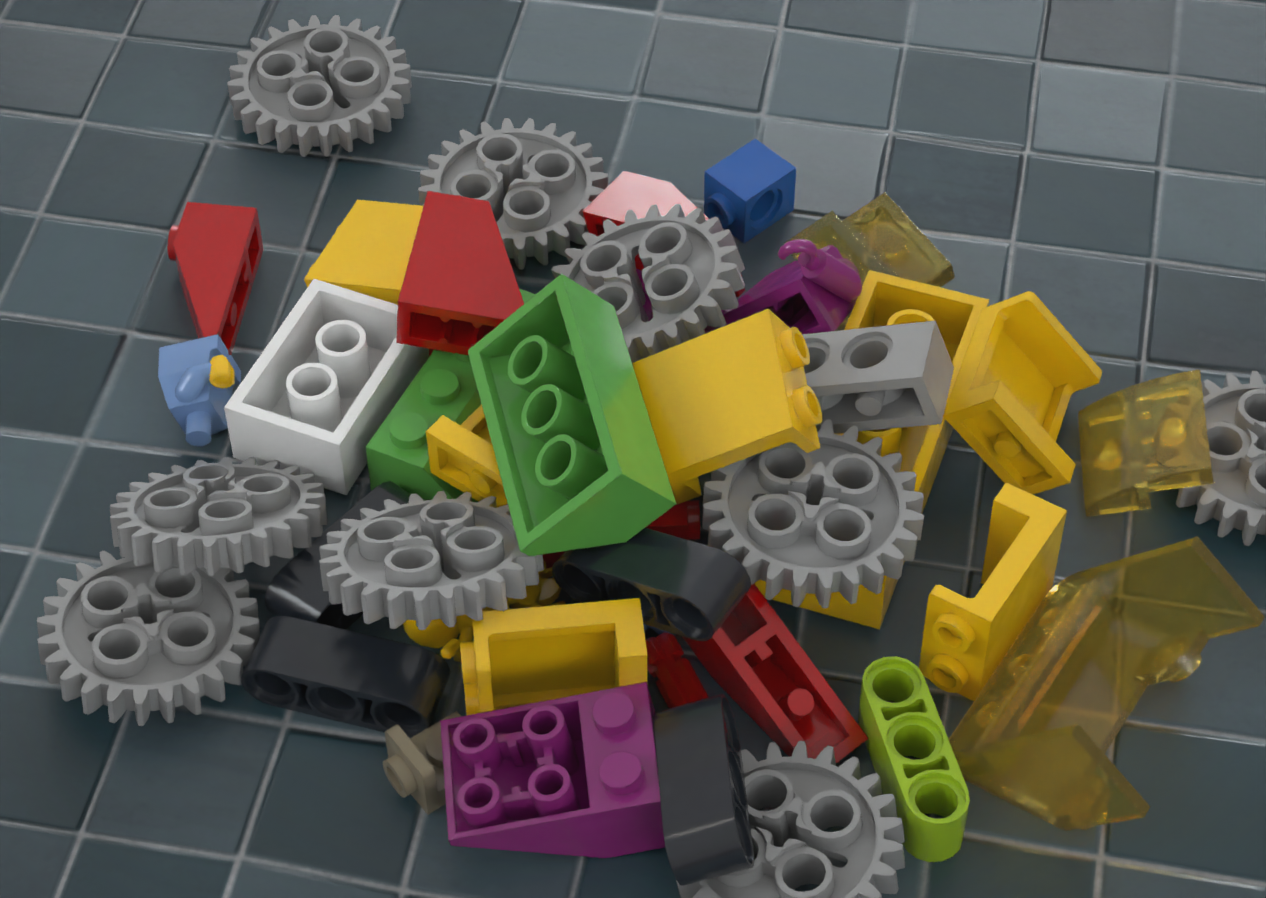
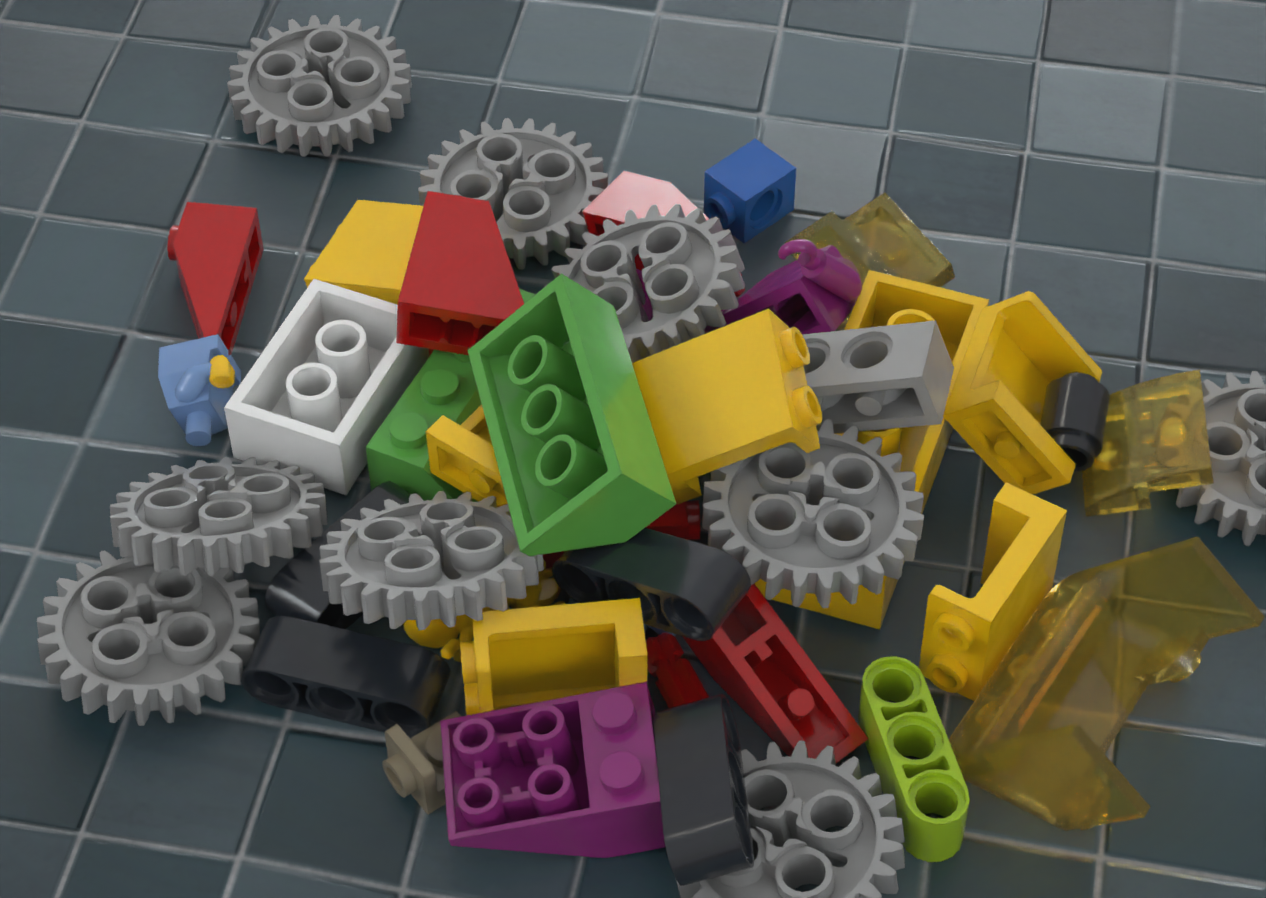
none -> black brick [1041,372,1110,472]

